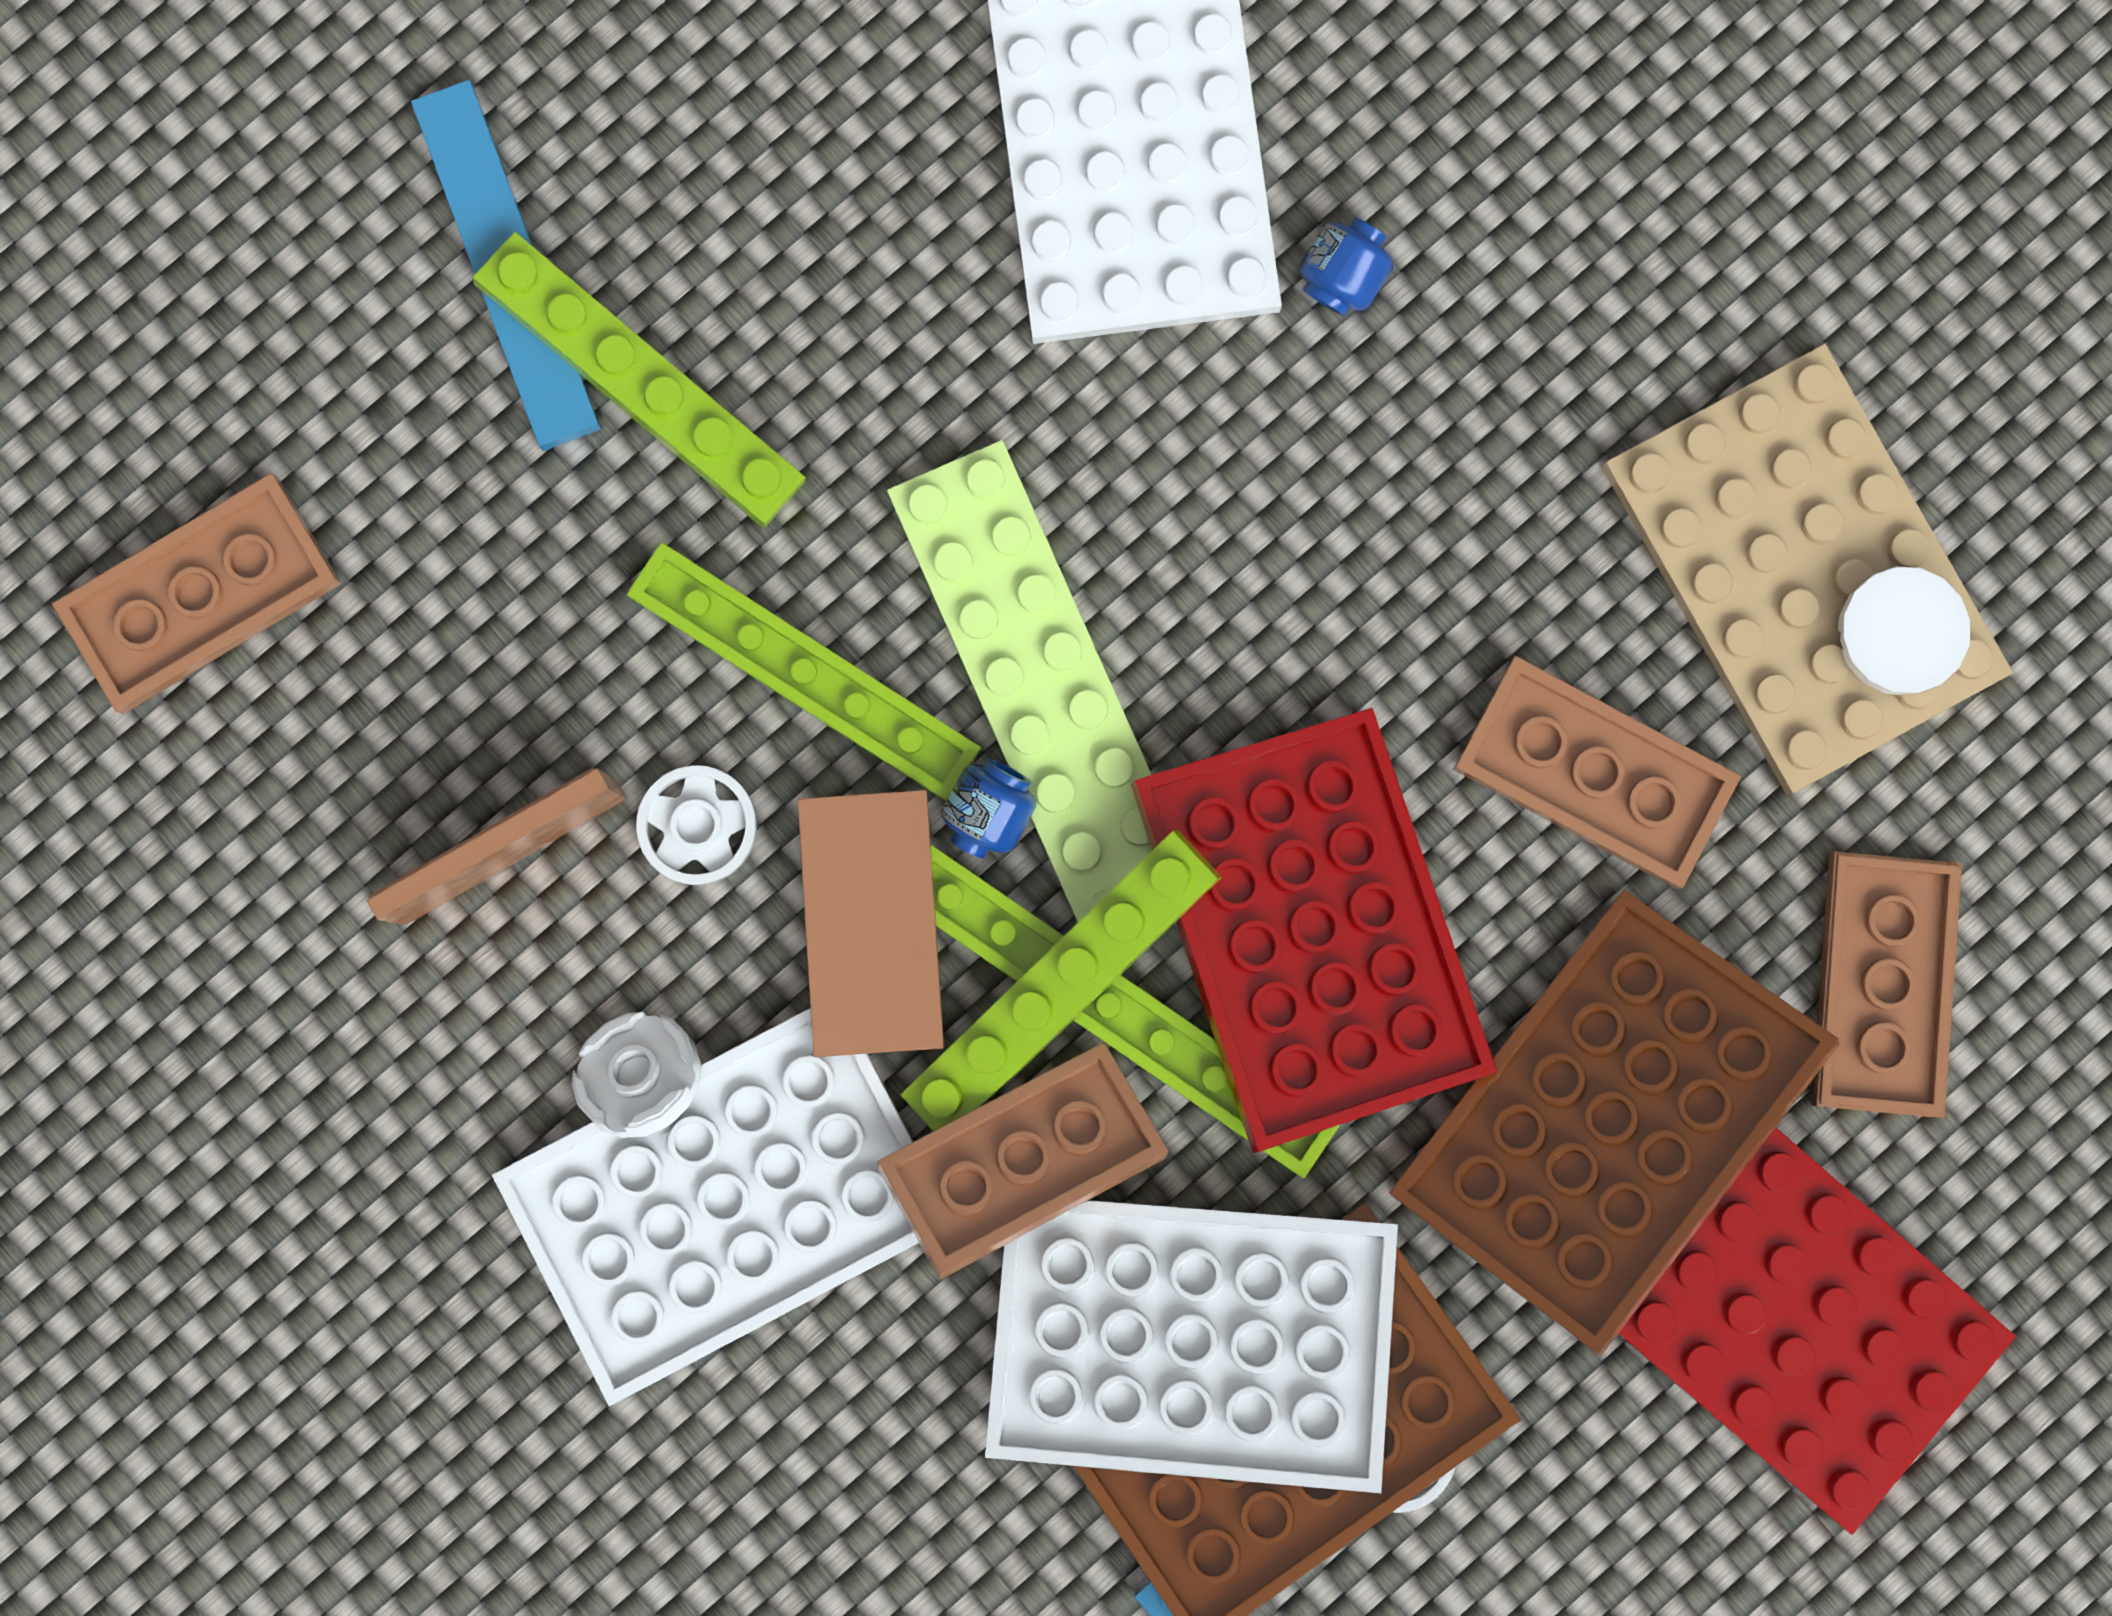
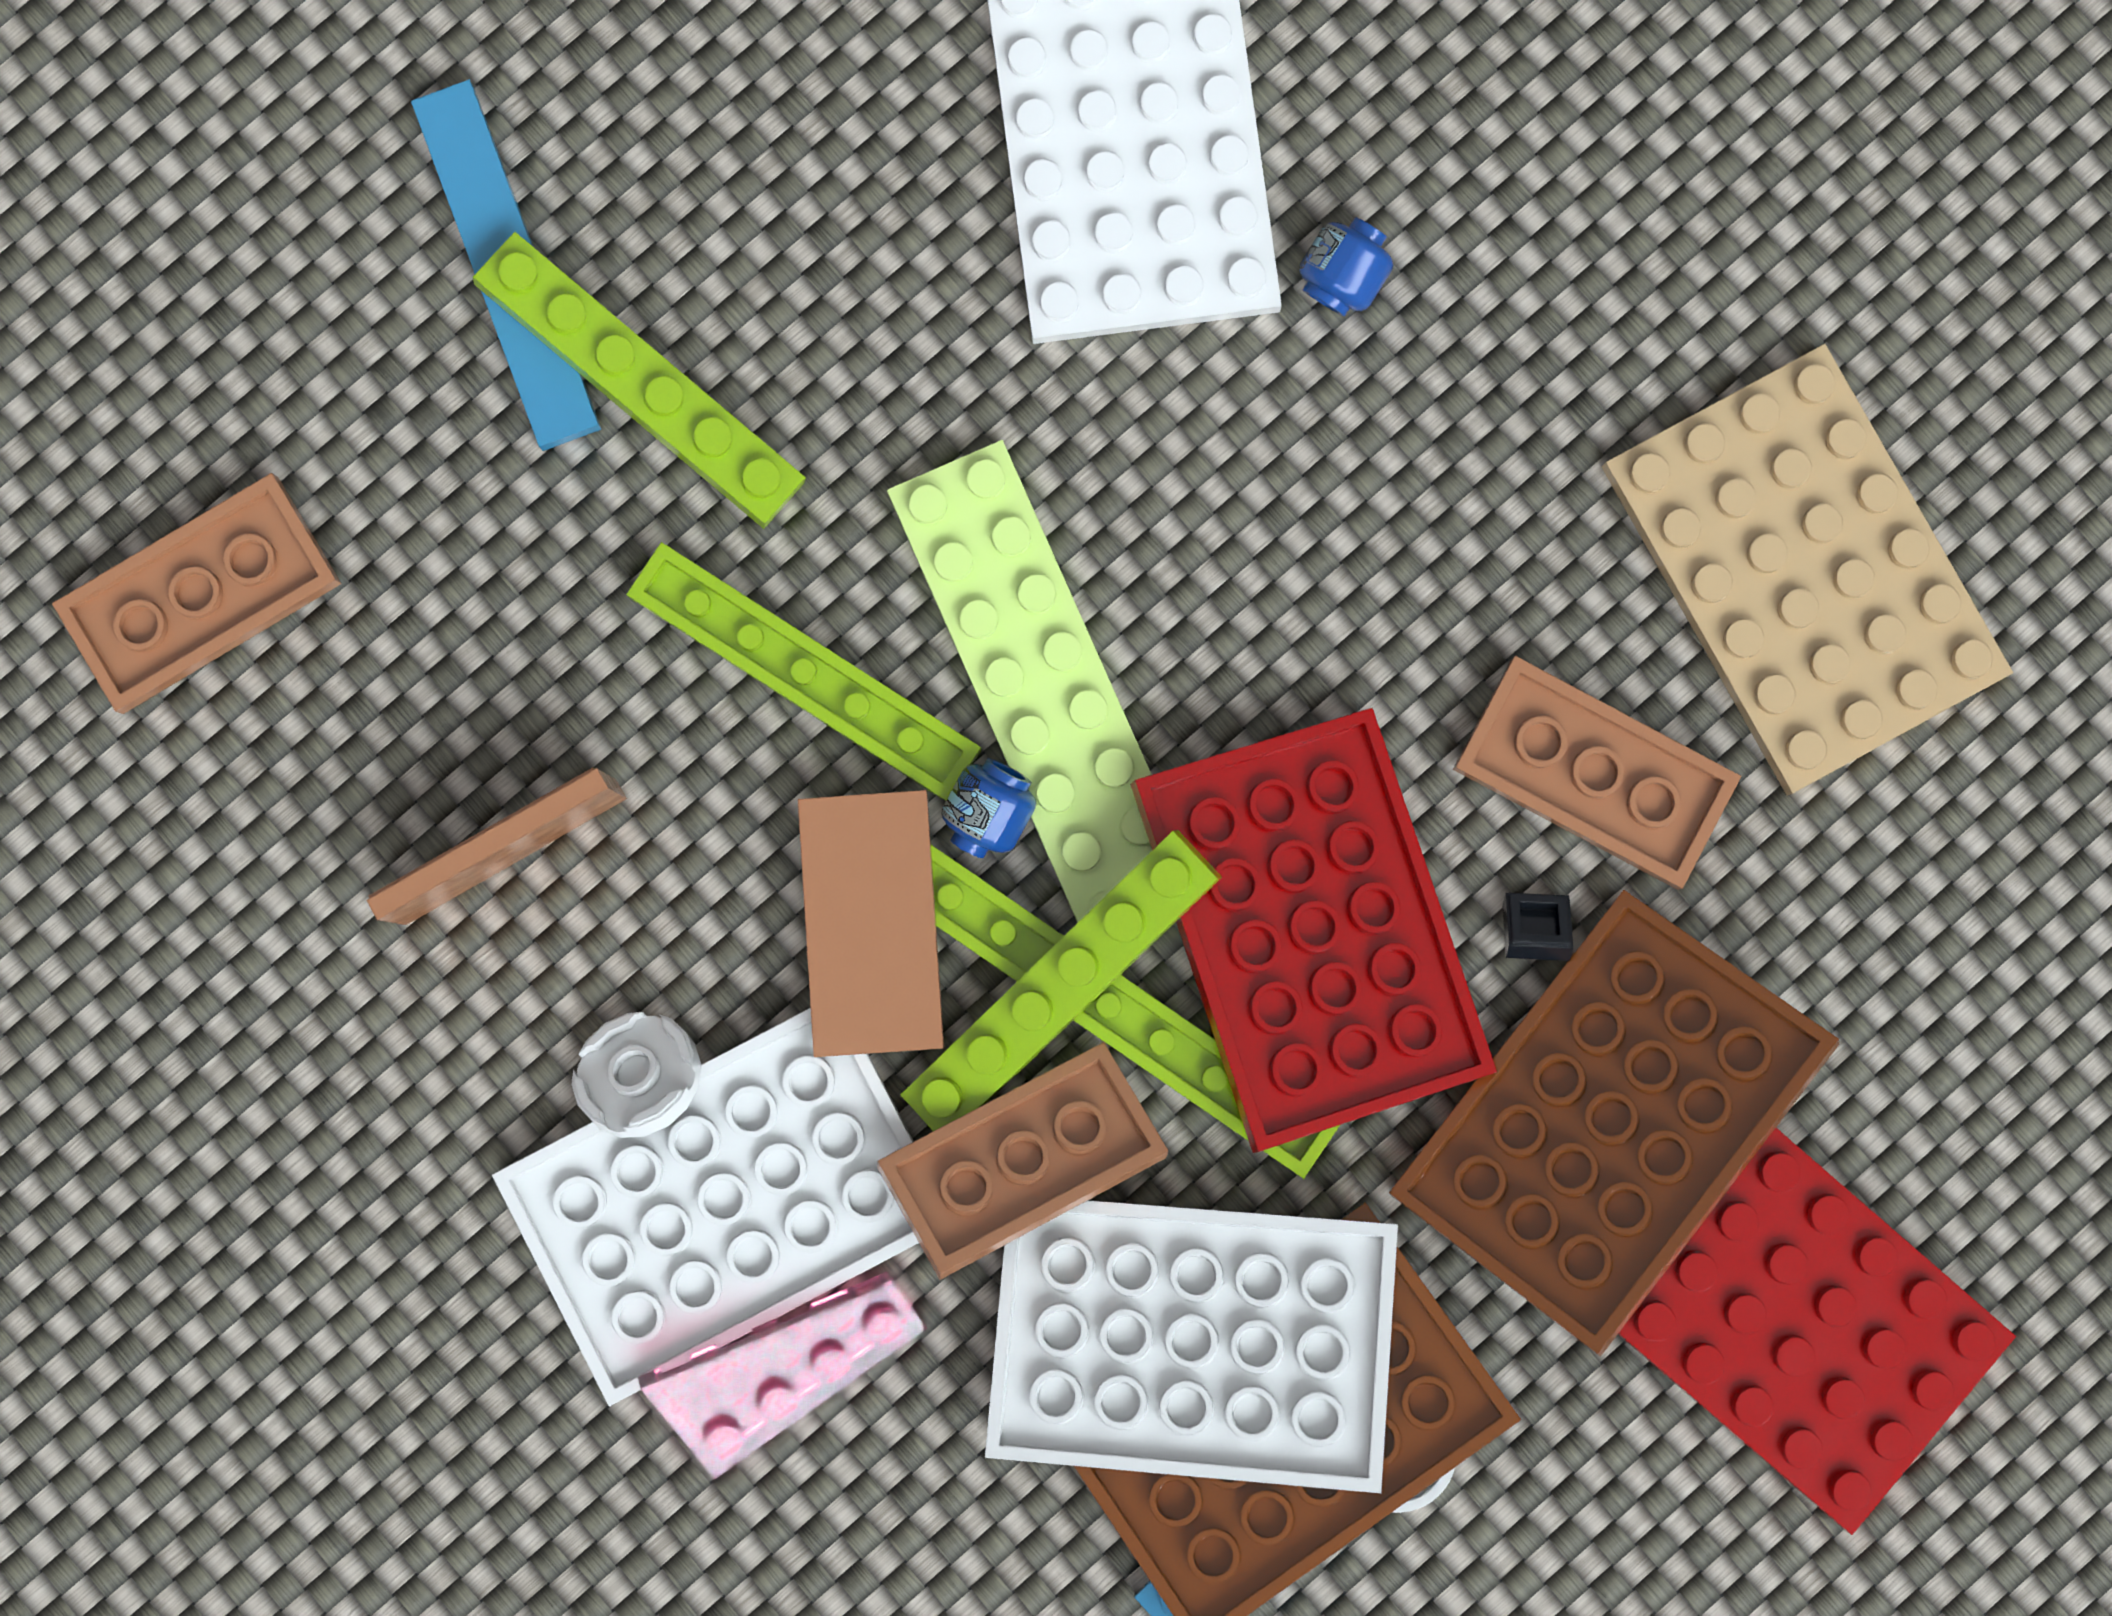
white wheel [636,765,757,885] -> none
nougat tile [1811,852,1962,1118] -> none
white tile [1838,567,1970,695] -> none
none -> clear pink wing [638,1272,927,1479]
none -> black tile [1502,893,1574,961]

